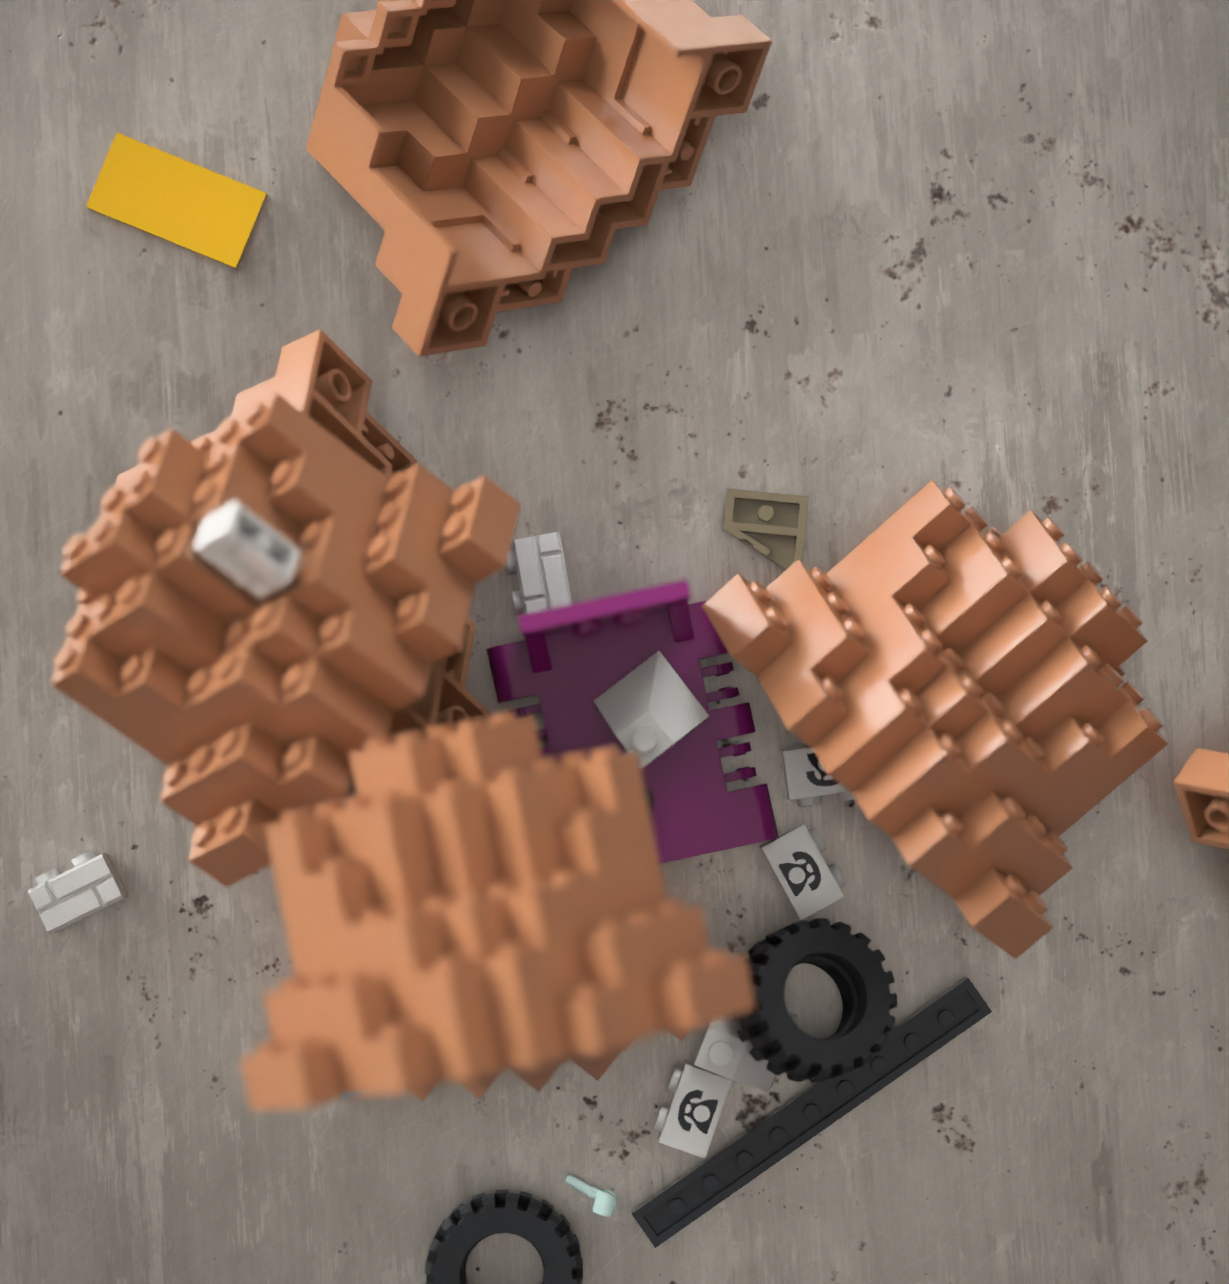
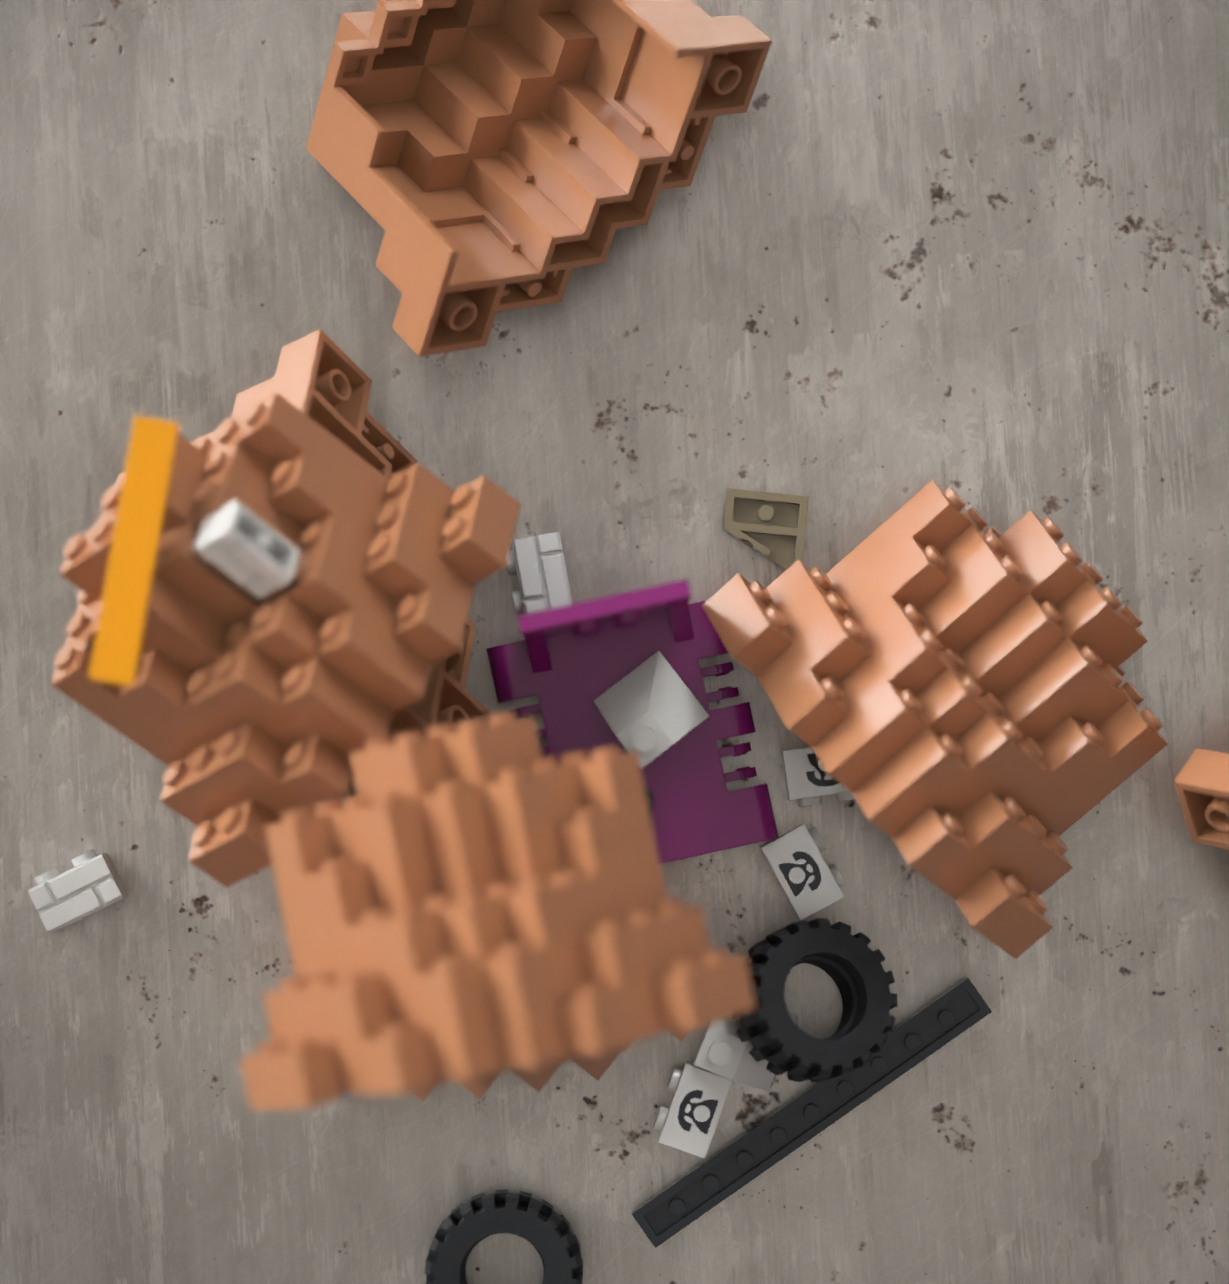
yellow tile [86,133,268,270] -> none
light aqua hand [565,1174,618,1217] -> none
none -> light orange tile [89,416,181,686]

